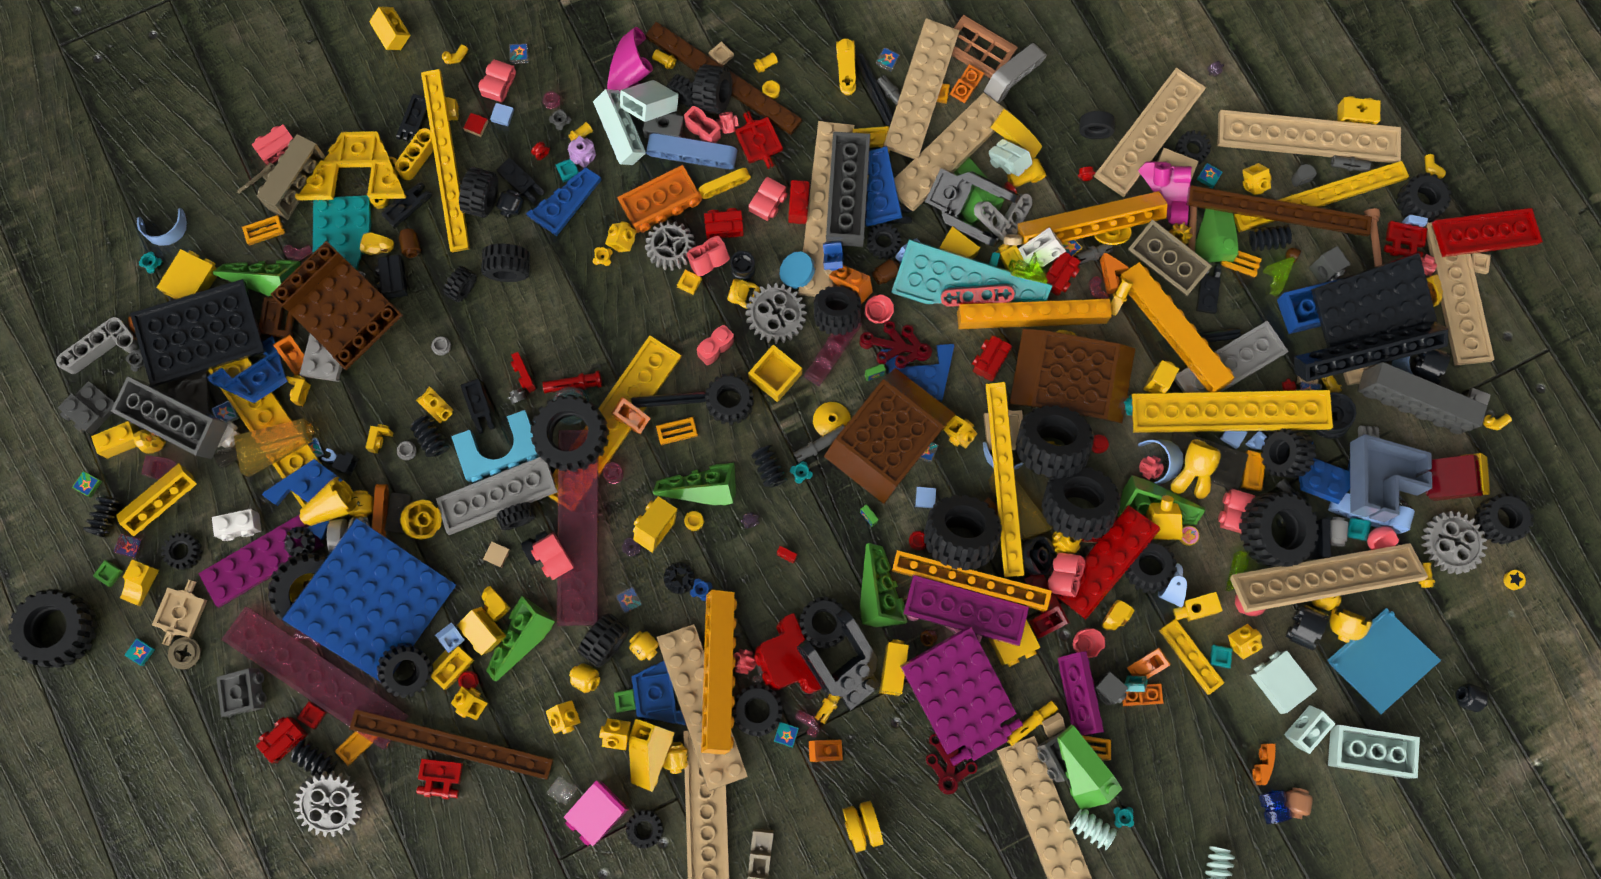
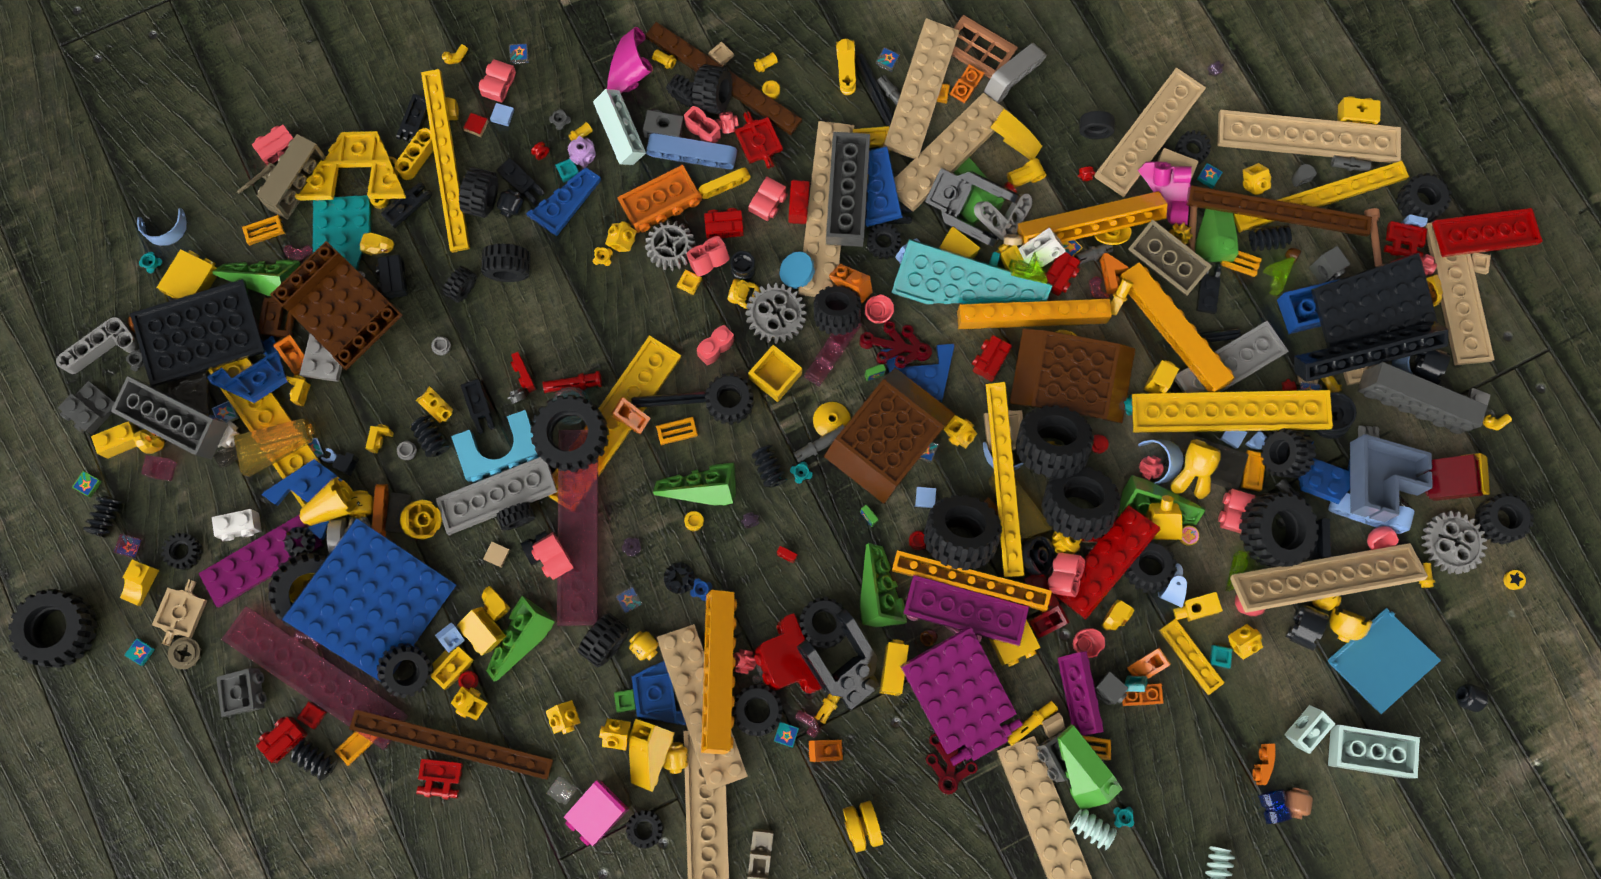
bright green tile [93,560,123,587] -> none
yellow brick [116,463,197,536] -> none
light grey gear [294,771,364,837] -> none
yellow brick [369,7,411,50] -> none
reddish brown brick [399,229,421,258] -> none
clear pink plate [542,92,560,109] -> none
yellow head [569,663,600,693] -> none
clear pink wheel [603,462,624,484] -> none
light aqua brick [620,80,679,122] -> none
yellow piece [633,496,678,553] -> none
blue bracket [823,241,844,271] -> none
reddish brown brick [872,259,900,285] -> none
beam [940,284,1015,307] -> none
light aqua brick [989,139,1032,177] -> none
light aqua brick [1250,650,1317,714] -> none
light grey brick [1330,517,1348,546] -> none
teal tile [1348,518,1372,541] -> none
yellow arm [1425,154,1446,179] -> none

